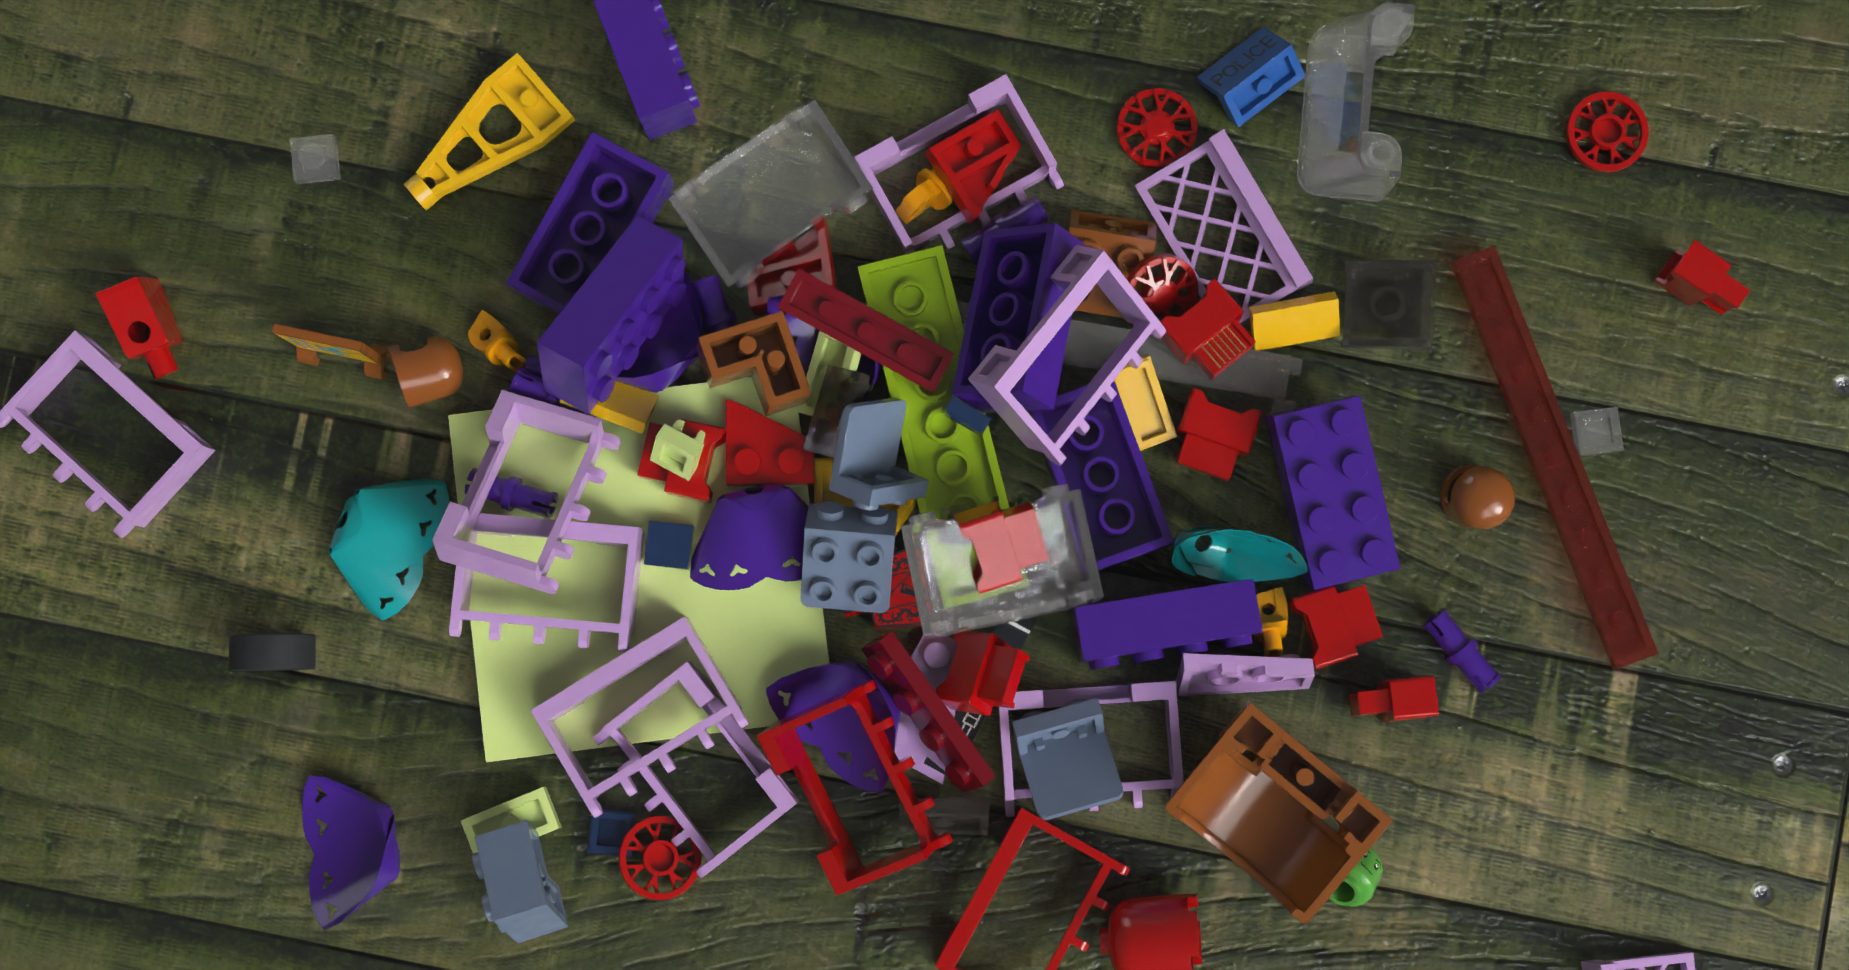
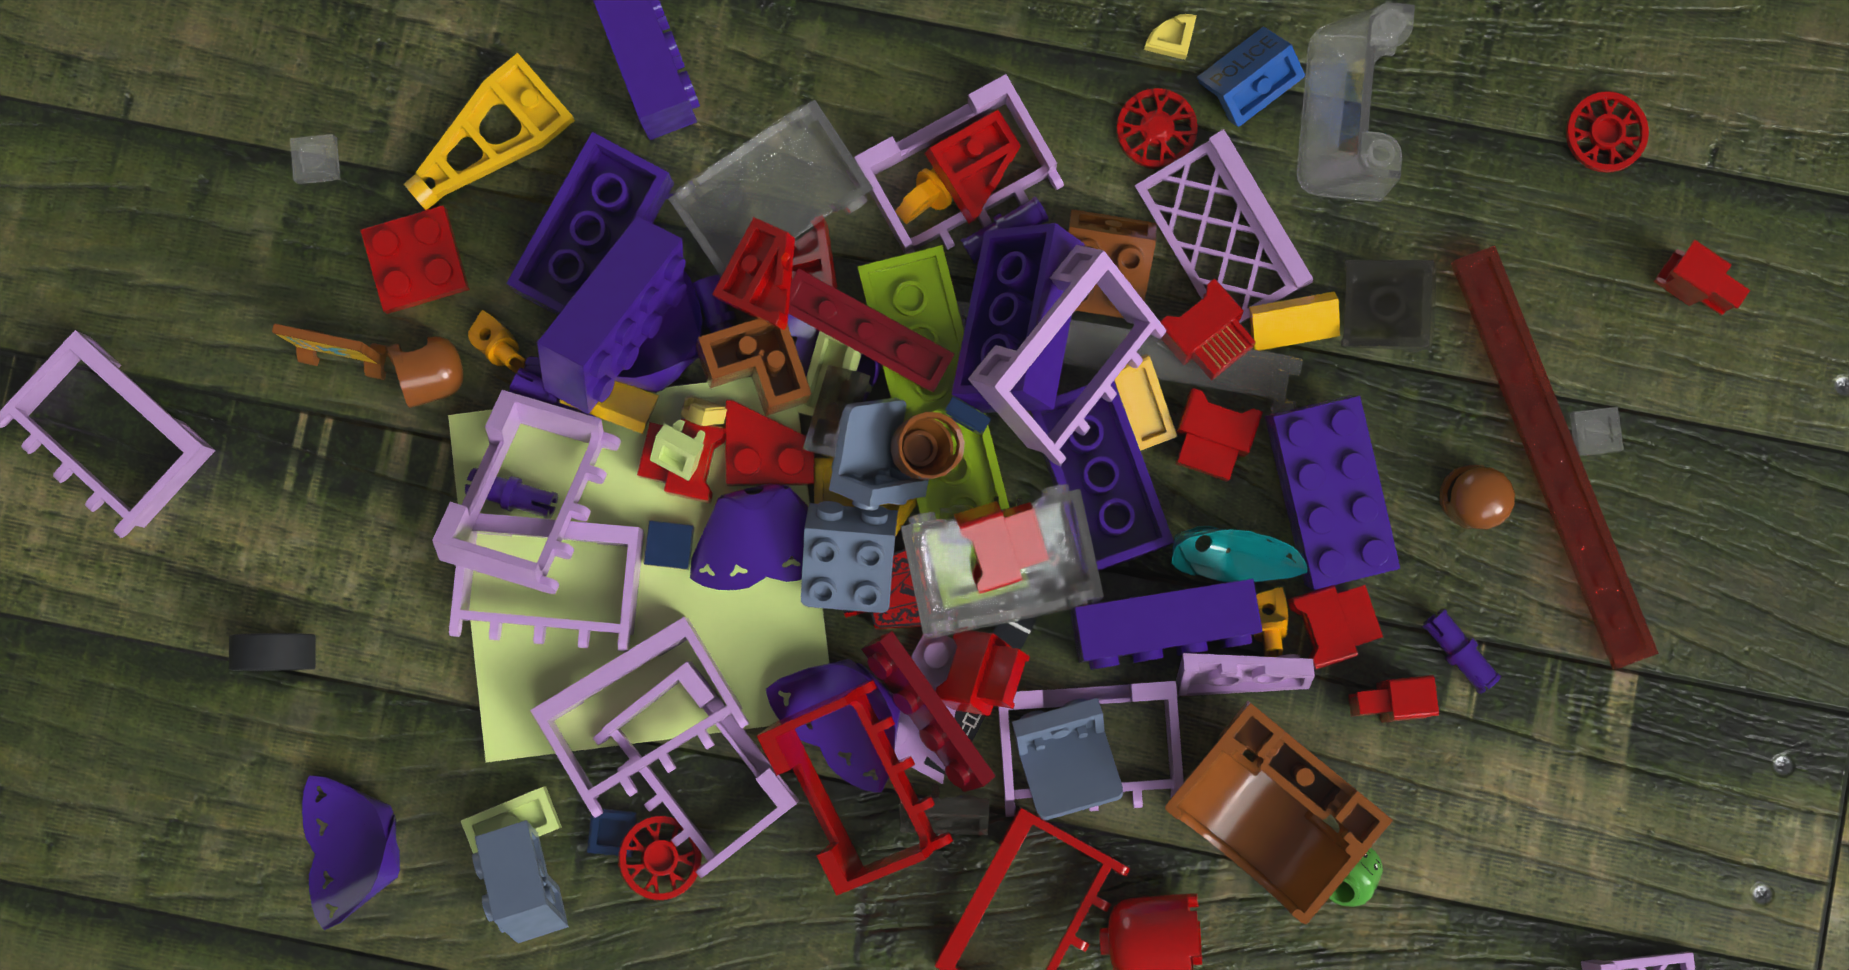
red torso [95,276,183,380] -> none
teal piece [329,479,449,620] -> none
red wheel [1127,254,1198,326] -> none
none -> red plate [360,205,470,314]
none -> light yellow tile [681,395,727,426]
none -> red wing [712,217,795,330]
none -> dark orange helmet [890,412,965,480]
none -> light yellow tile [1144,14,1197,60]

